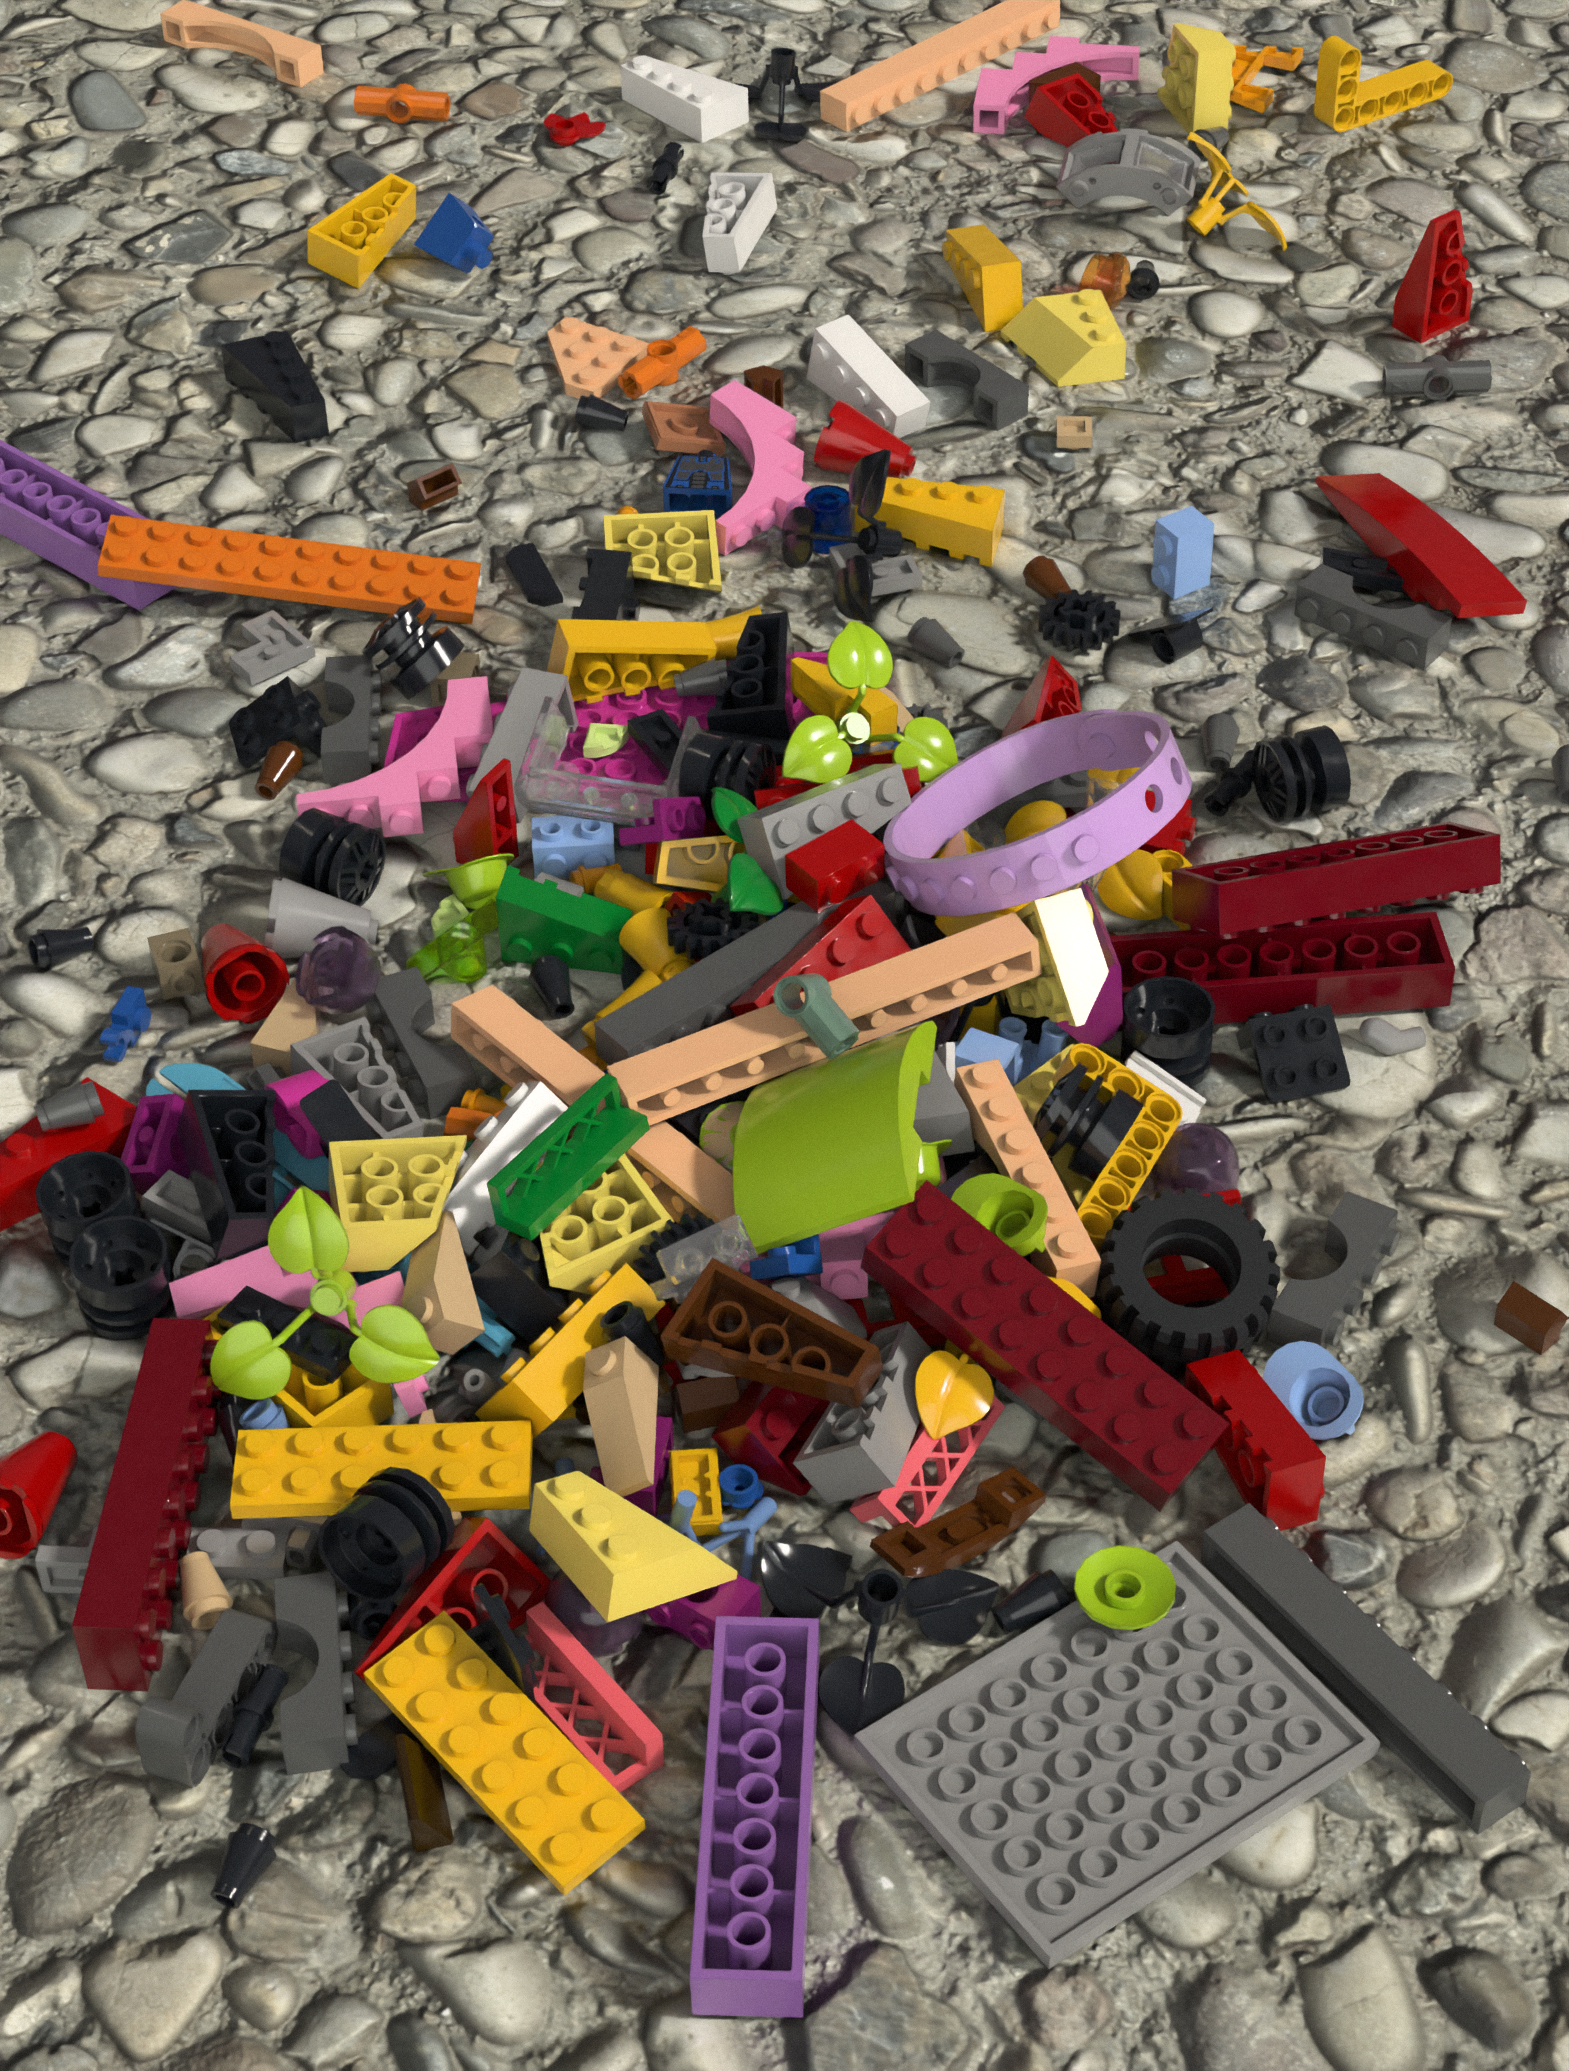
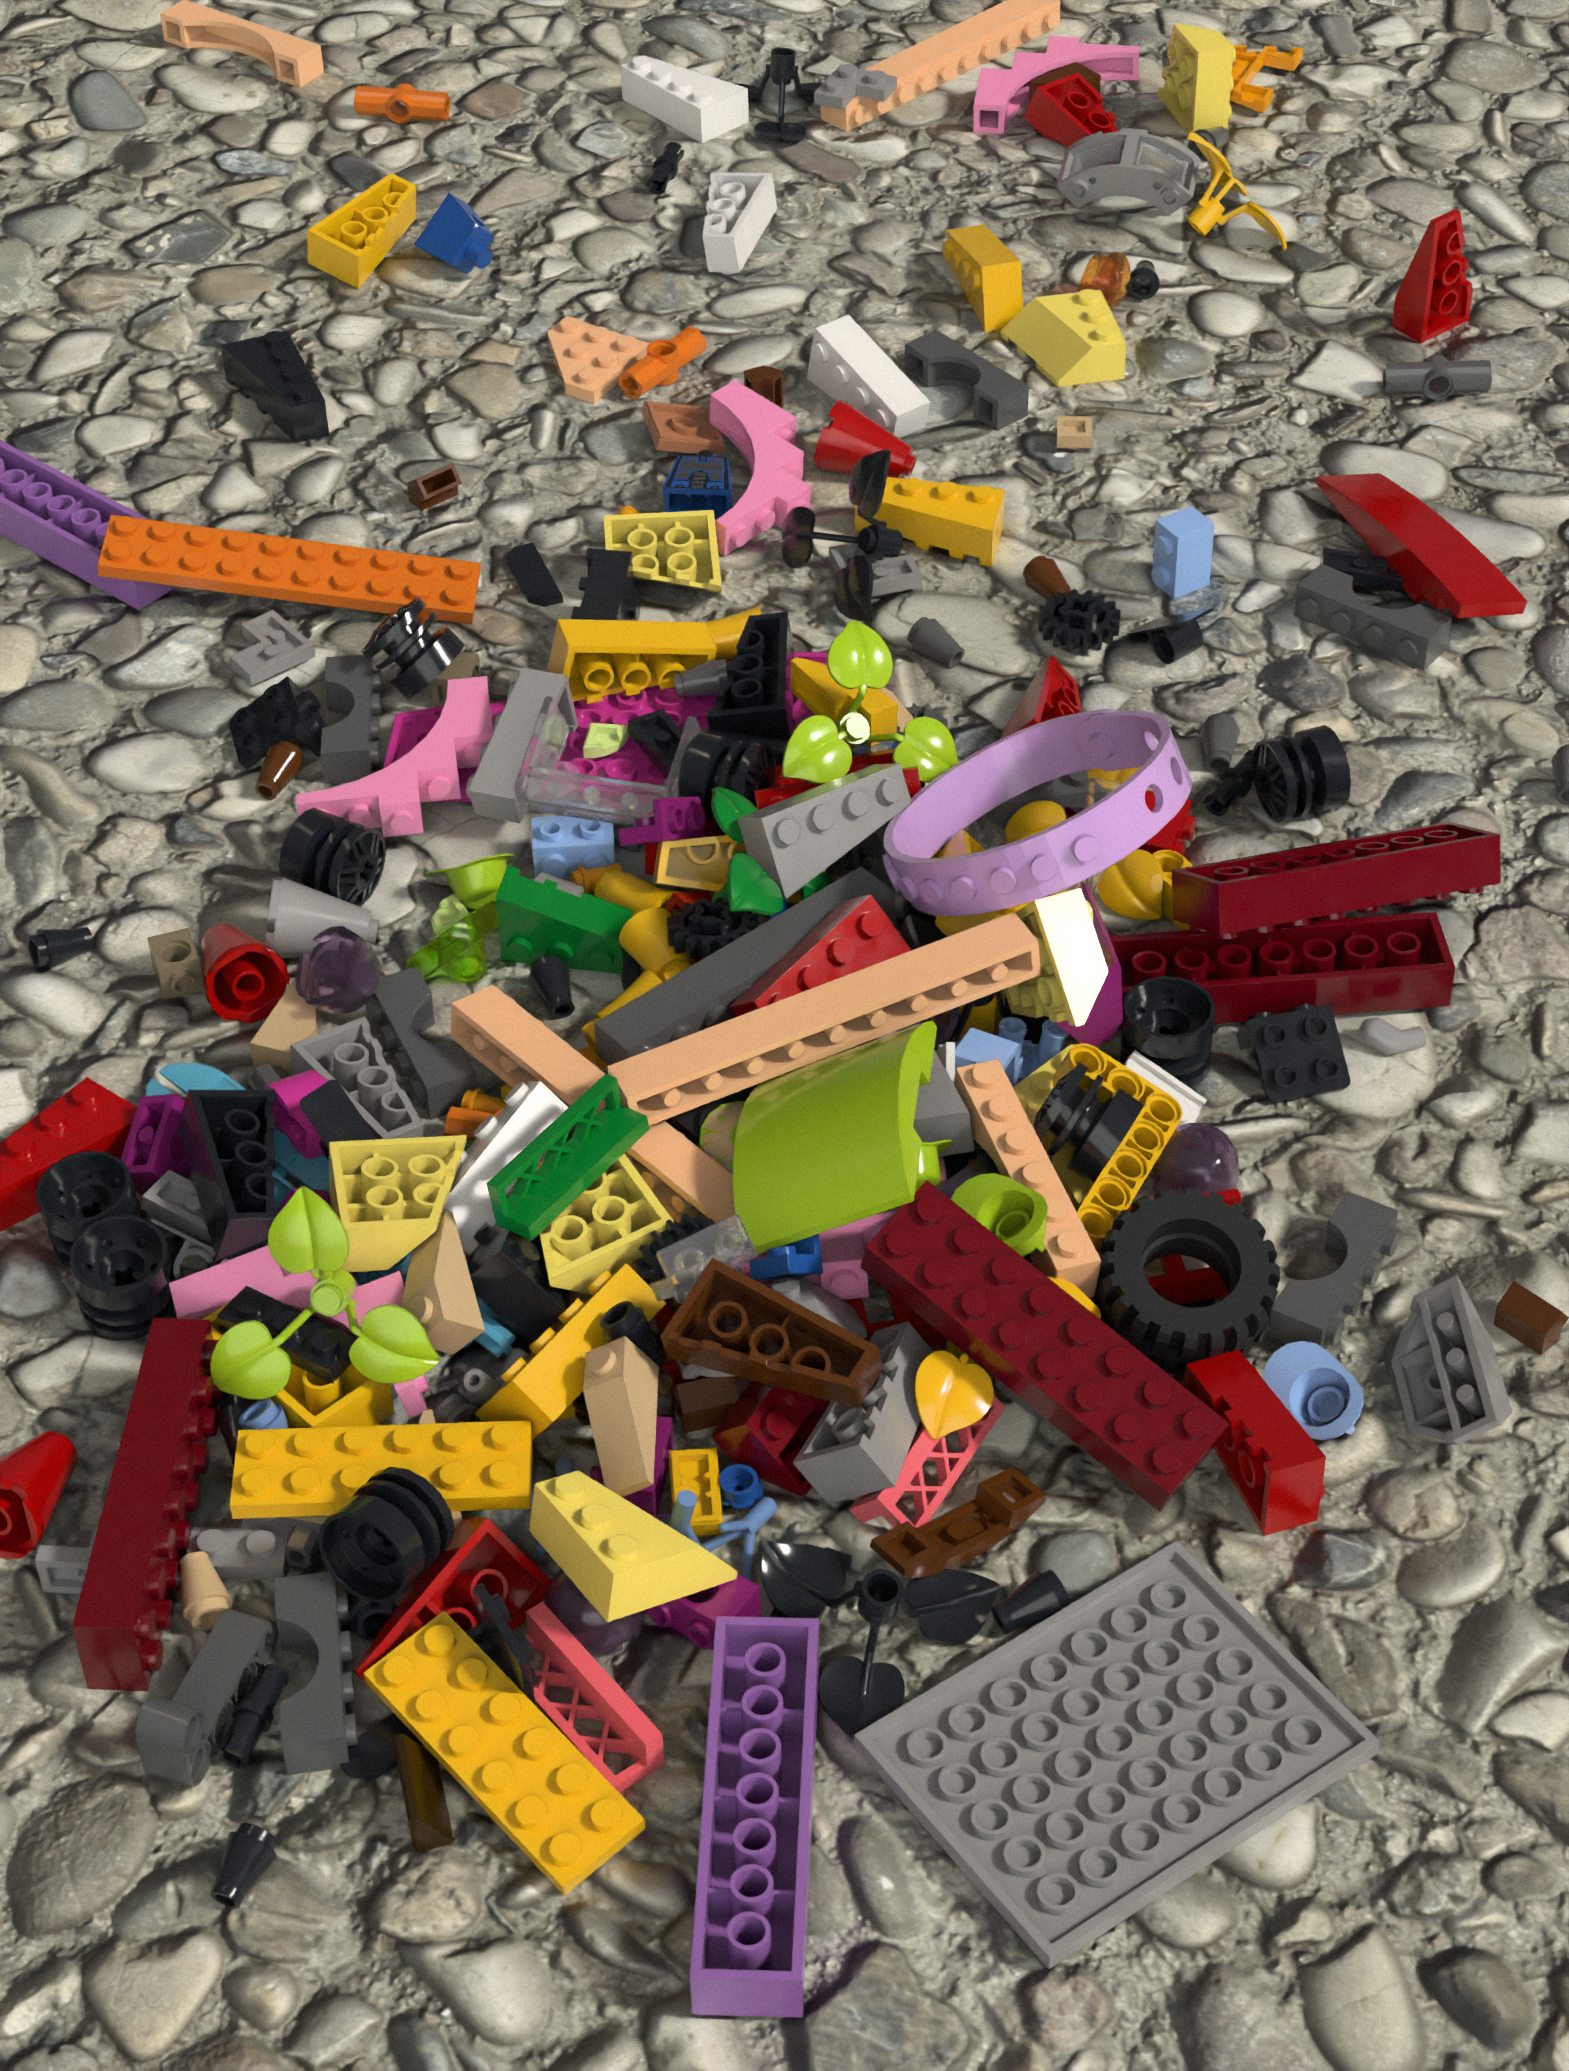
dark grey cone [34,1081,105,1132] -> none
blue plate [99,986,151,1062] -> none
red slope [453,758,519,866] -> none
red plate [544,112,606,146] -> none
black cone [575,394,629,431] -> none
sand green piece [773,973,860,1059] -> none
red brick [785,819,885,913] -> none
clear blue wheel [804,485,852,555] -> none
lime dish [1074,1545,1176,1630] -> none
dark grey brick [1201,1503,1531,1834] -> none
yellow beam [1314,35,1453,132] -> none
none -> light grey plate [814,64,897,110]
none -> light grey wedge [1391,1276,1512,1445]

